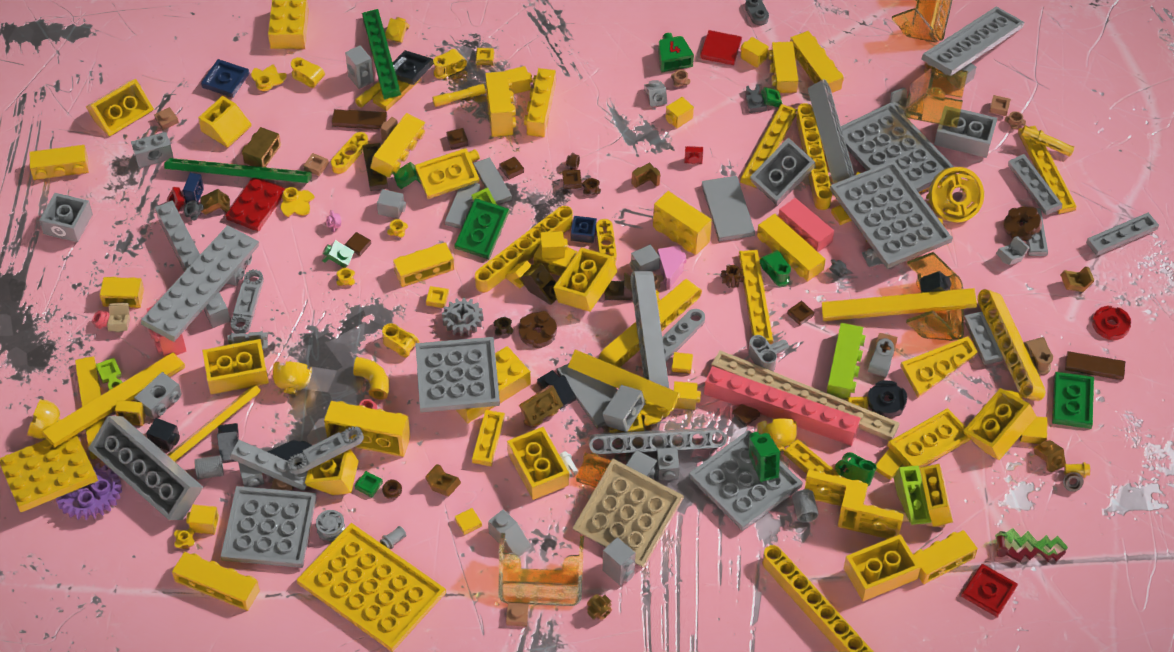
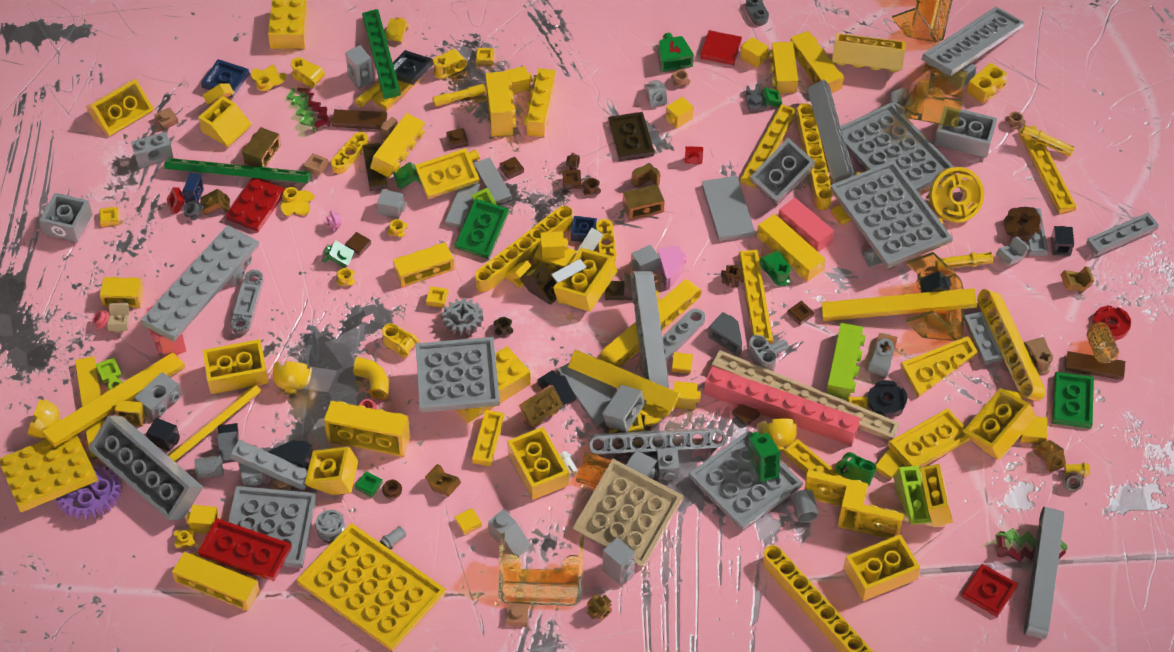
yellow brick [29,144,89,180] -> none
light grey brick [155,200,230,328] -> none
light grey hinge [227,330,268,350] -> none
light grey plate [287,426,364,474] -> none
reddish brown plate [519,311,557,348] -> none
yellow brick [653,191,712,255] -> none
dark grey plate [829,259,848,277] -> none
yellow brick [913,530,978,584] -> none
nougat plate [989,95,1011,116] -> none
light grey plate [1008,154,1062,215] -> none
none -> yellow tile [99,207,120,227]
none -> red plate [198,518,292,581]
none -> yellow piece [202,84,234,105]
none -> piece [287,87,330,133]
none -> white sticker [551,259,586,283]
none -> white sticker [577,228,604,252]
none -> dark brown tile [608,112,654,161]
none -> pearl gold brick [622,184,665,220]
none -> dark grey slope [708,312,742,357]
none -> yellow brick [832,33,906,72]
none -> yellow pin [935,252,993,270]
none -> yellow brick [966,62,1007,104]
none -> light grey beam [1024,506,1065,640]
none -> black brick [1051,226,1074,256]
none -> clear yellow piece [1086,323,1119,364]

